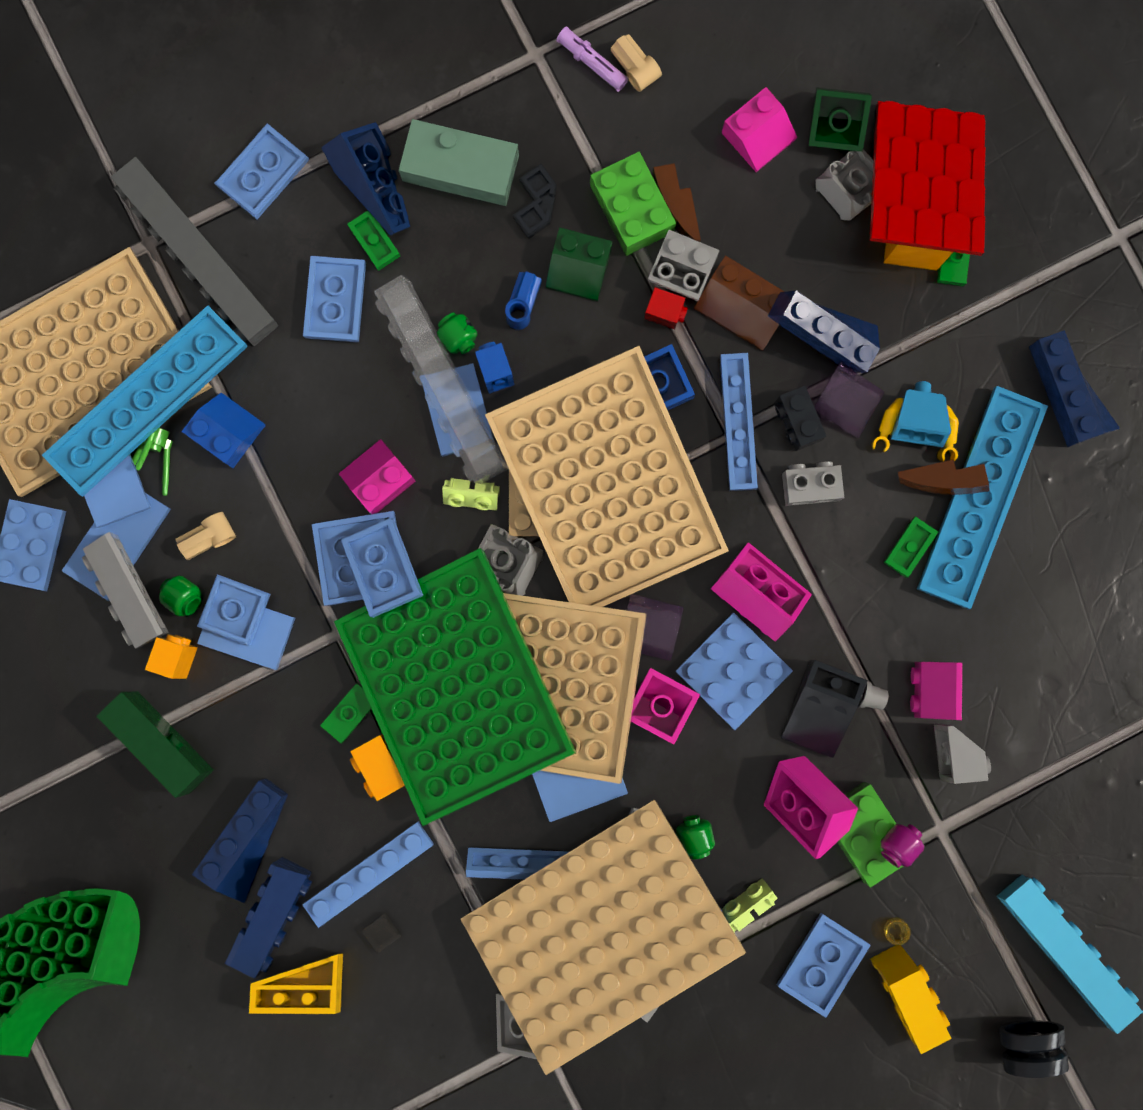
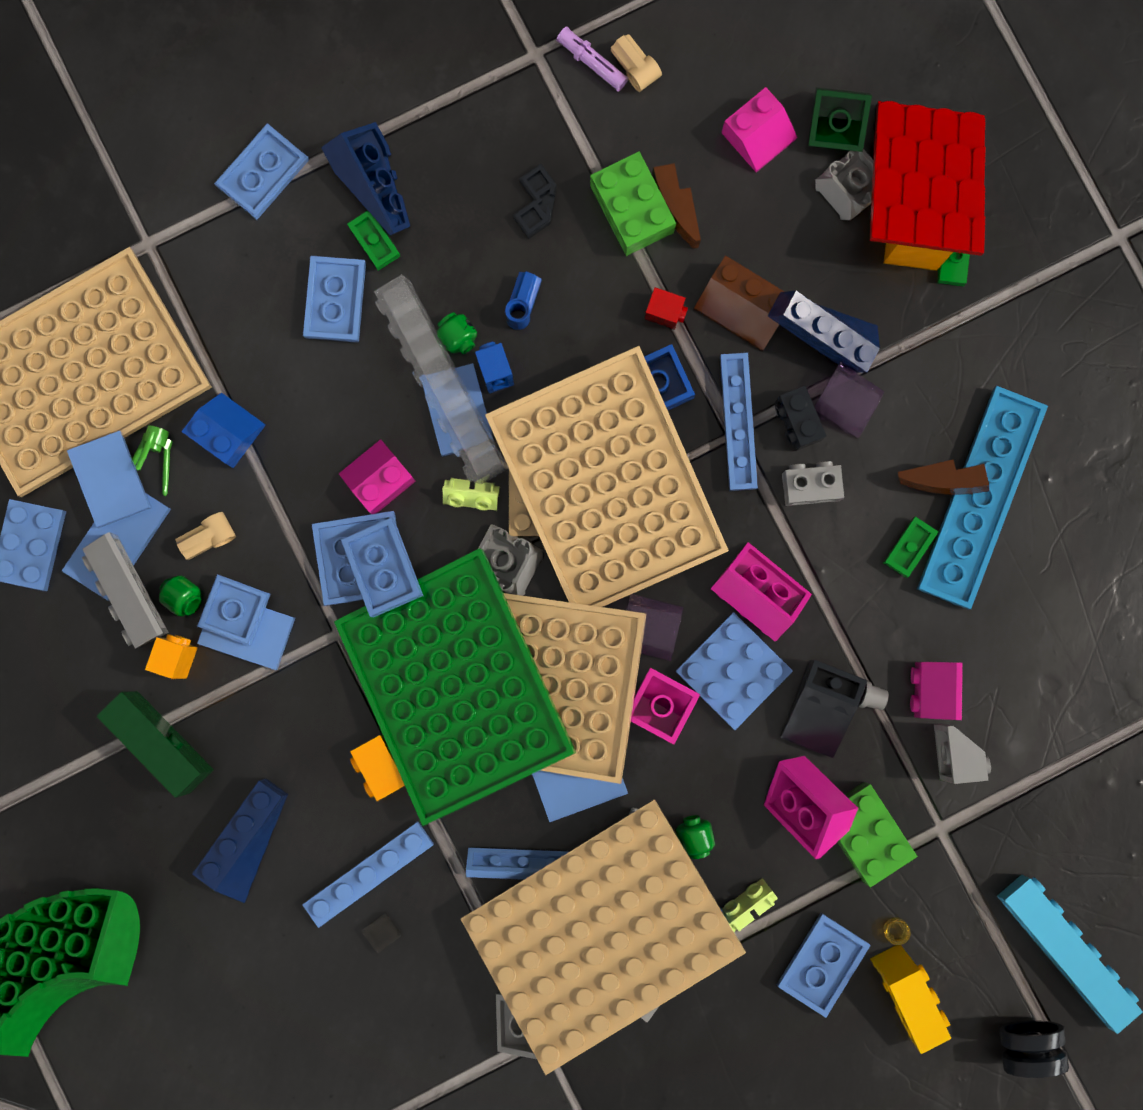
dark azure plate [42,306,248,497] -> none
dark grey brick [111,156,279,346] -> none
dark blue wedge [225,857,312,979] -> none
yellow wedge [249,954,343,1014] -> none
green plate [320,683,372,744] -> none
sand green brick [399,119,519,206] -> none
dark green slope [546,227,612,302] -> none
light grey slope [647,230,719,301] -> none
dark azure torso [872,381,959,462] -> none
magenta head [881,824,924,868] -> none
dark blue wedge [1029,330,1120,447] -> none

